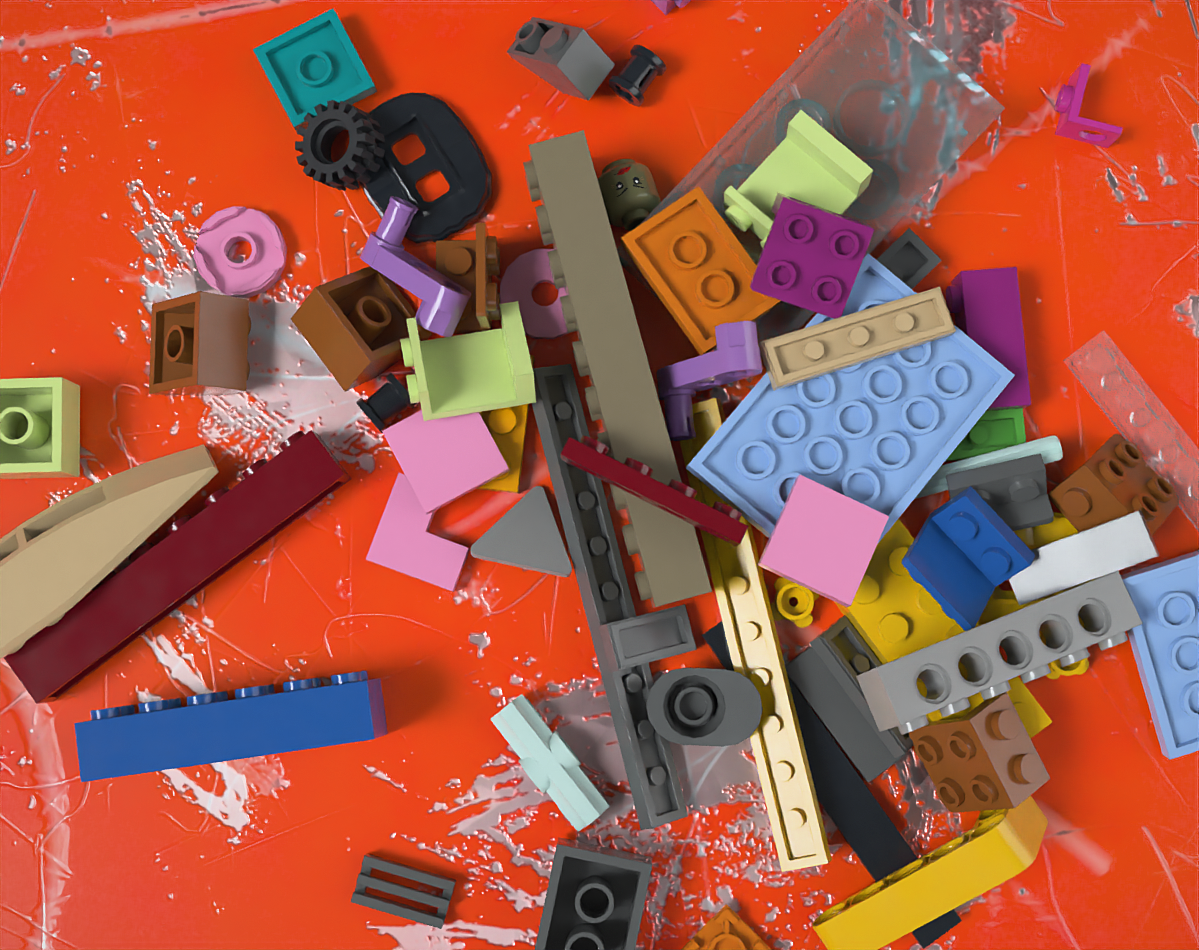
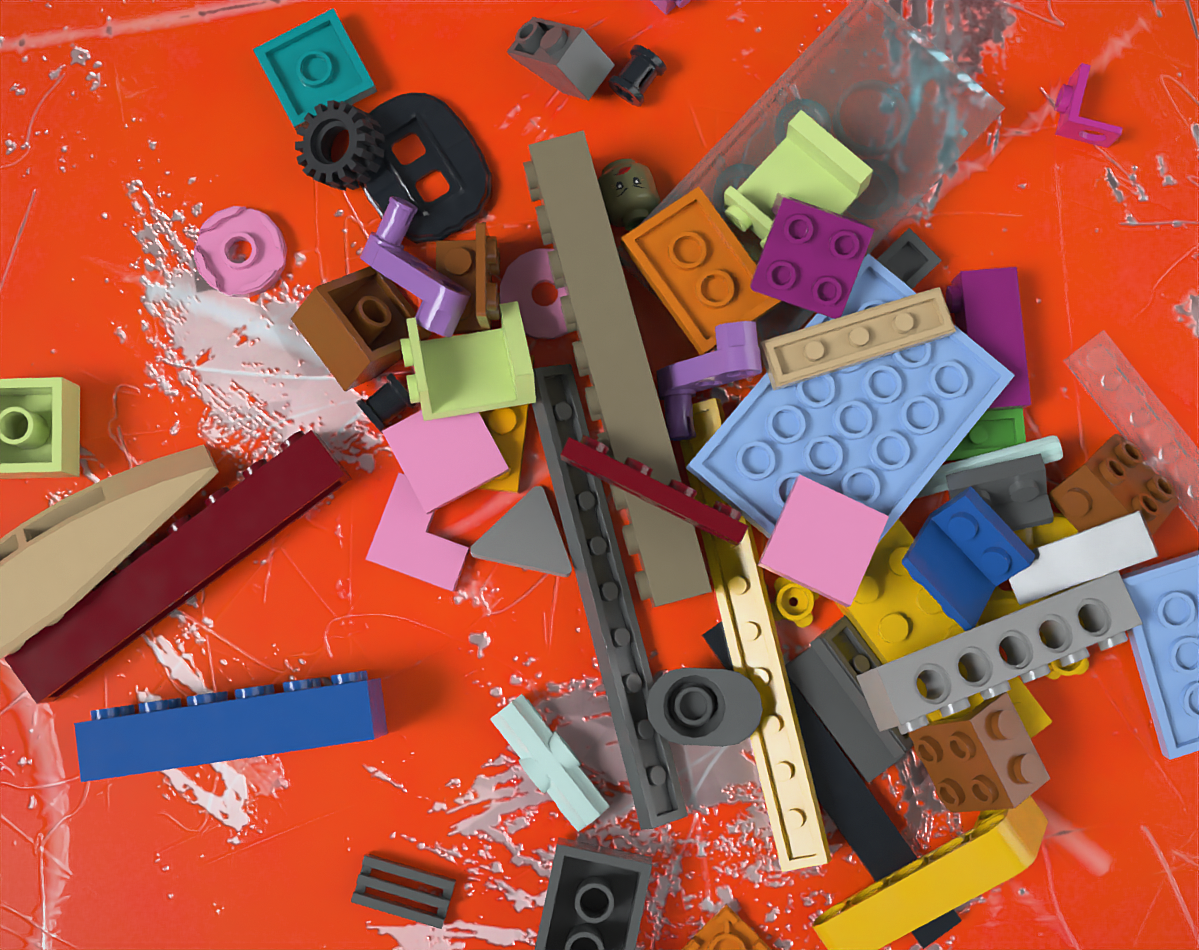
dark orange slope [149,291,251,396] -> none
dark grey tile [599,604,697,672] -> none

